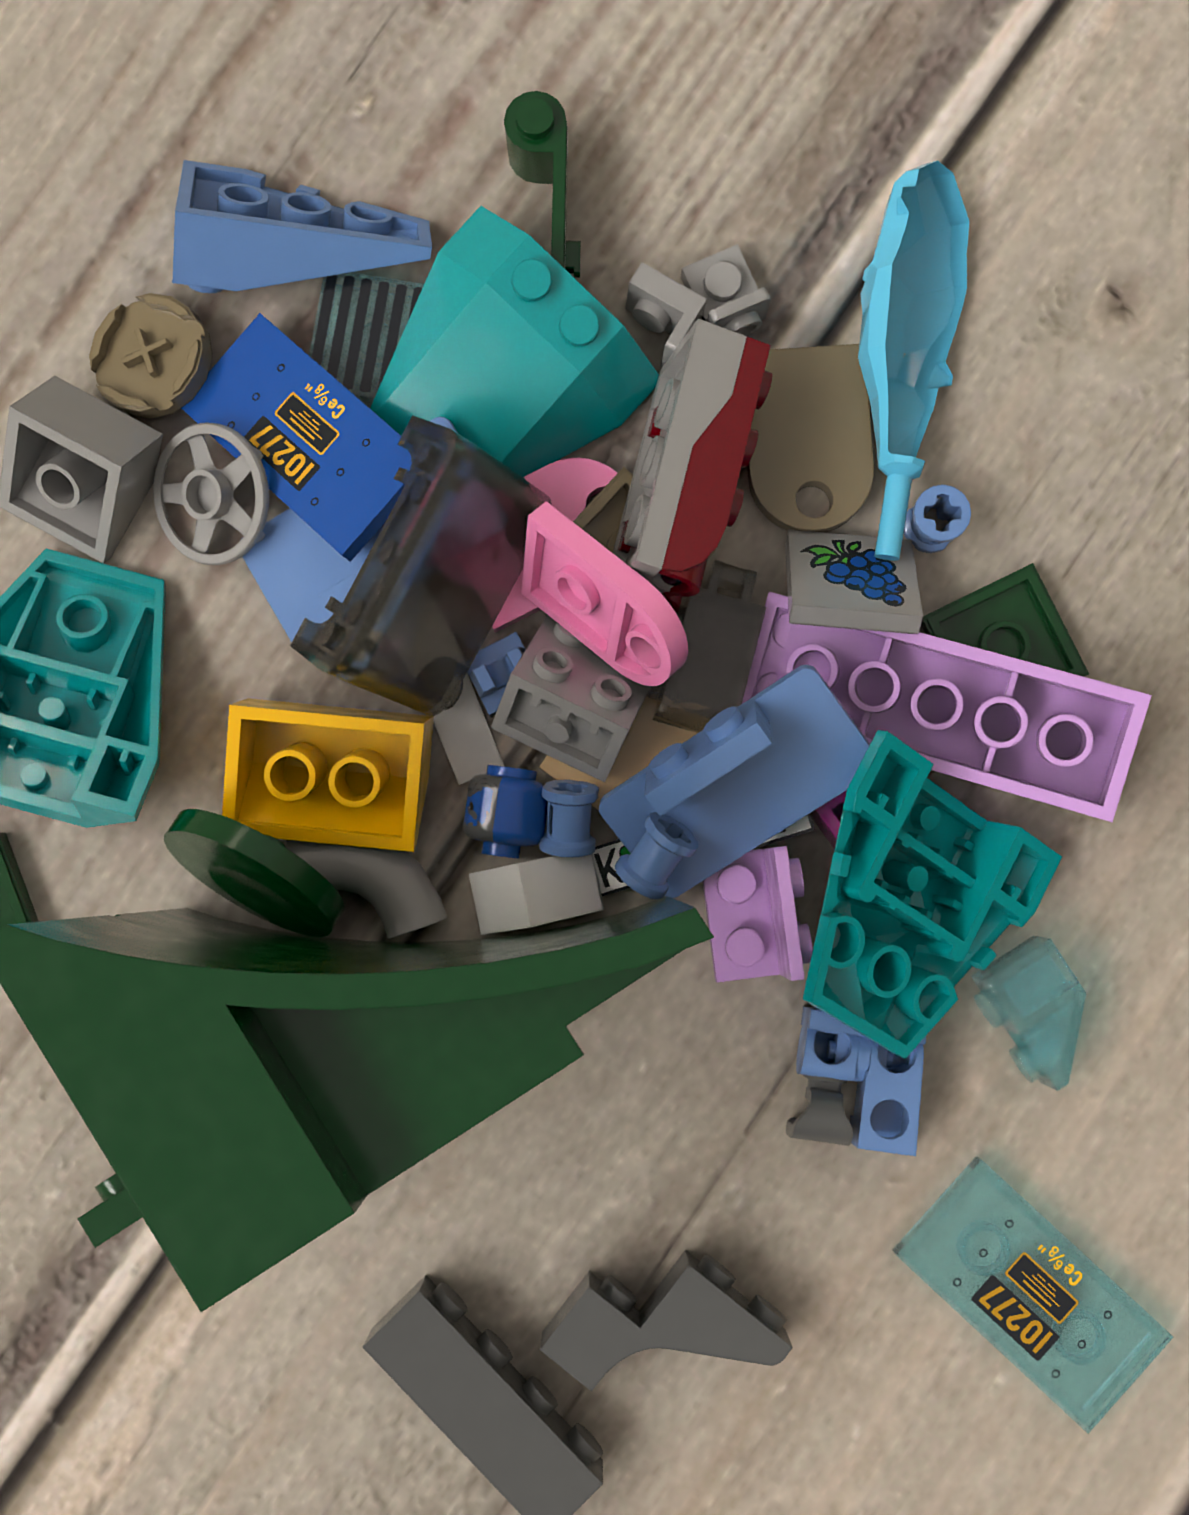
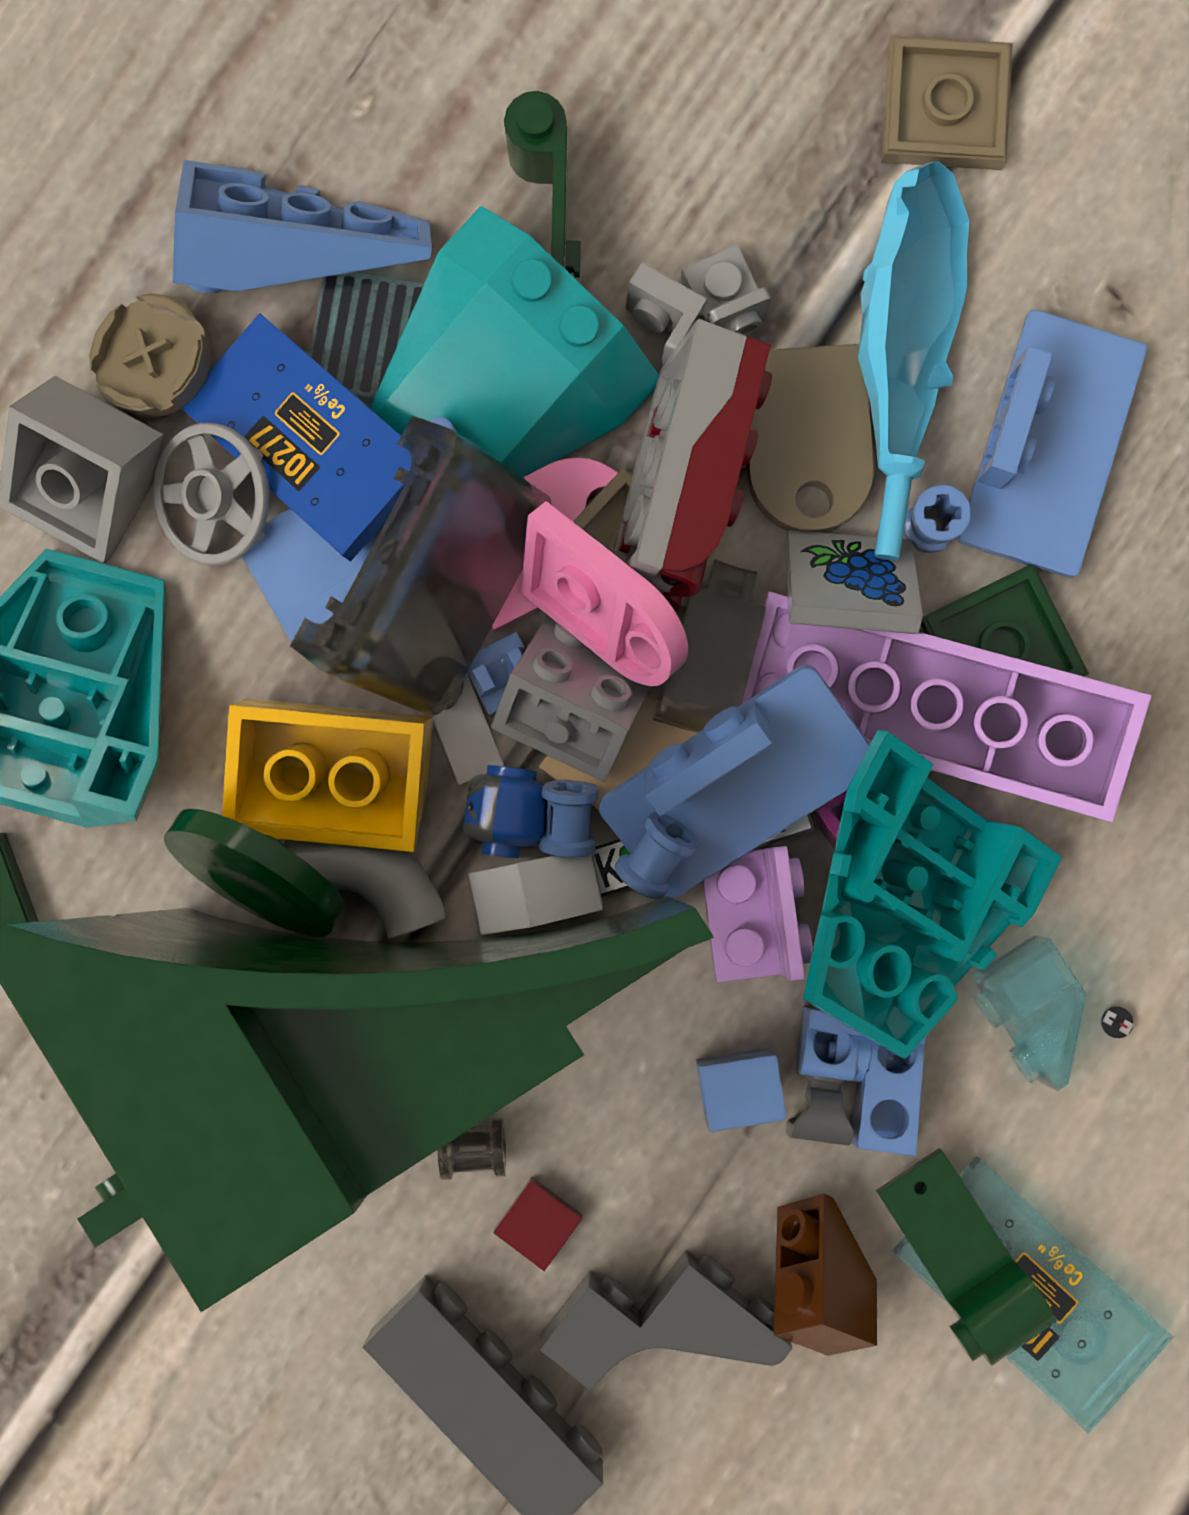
none -> clear smoke bush [438,1118,507,1180]
none -> dark red tile [493,1177,583,1272]
none -> medium blue panel [696,1048,786,1132]
none -> reddish brown slope [774,1193,877,1356]
none -> dark green door [875,1148,1057,1366]
none -> dark tan tile [881,35,1013,170]
none -> medium blue bracket [957,310,1147,578]
none -> black piece [1101,1006,1134,1038]

